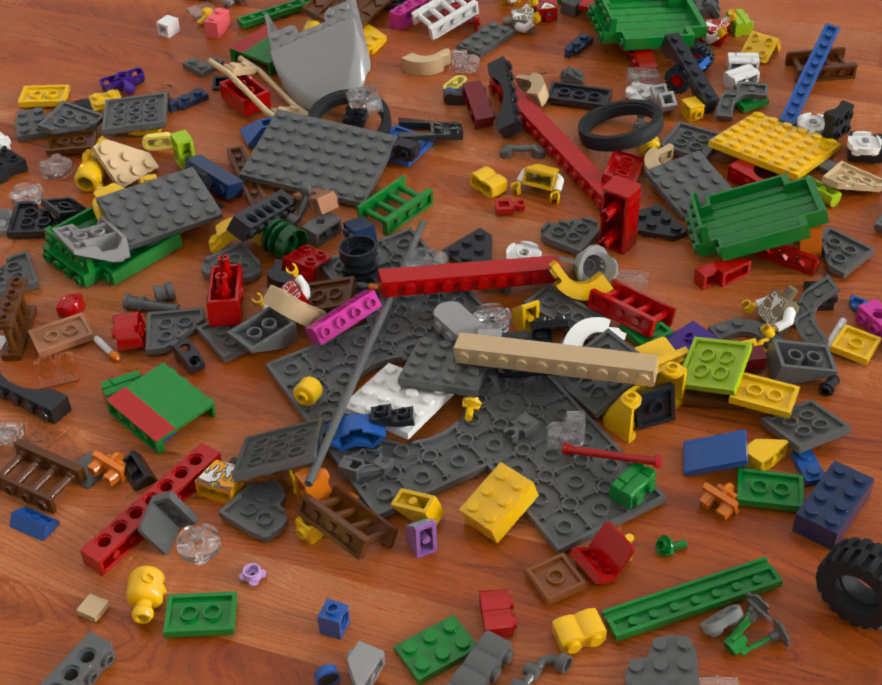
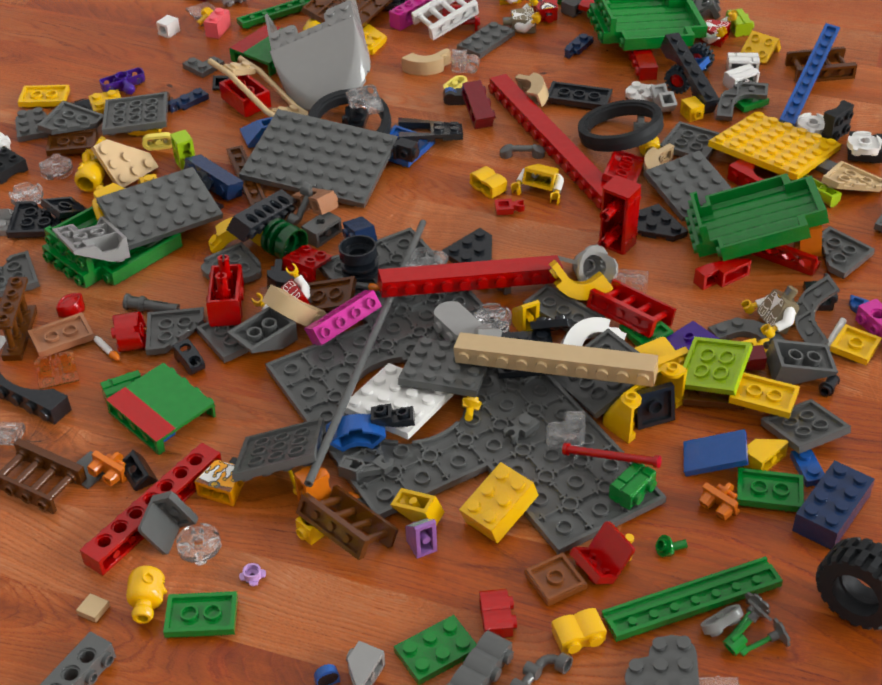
blue slope [10,506,60,541] -> none
dark grey wheel [153,282,176,302] -> none
dark grey plate [218,479,288,543] -> none
yellow head [293,376,323,406] -> none
blue brick [317,598,350,640] -> none
green fence [357,175,434,236] -> none
black arch [487,56,522,139] -> none
white plate [506,241,542,259] -> none
dark grey plate [541,216,600,255] -> none
dark grey bracket [559,66,584,85] -> none
clear bracket [625,68,660,84] -> none

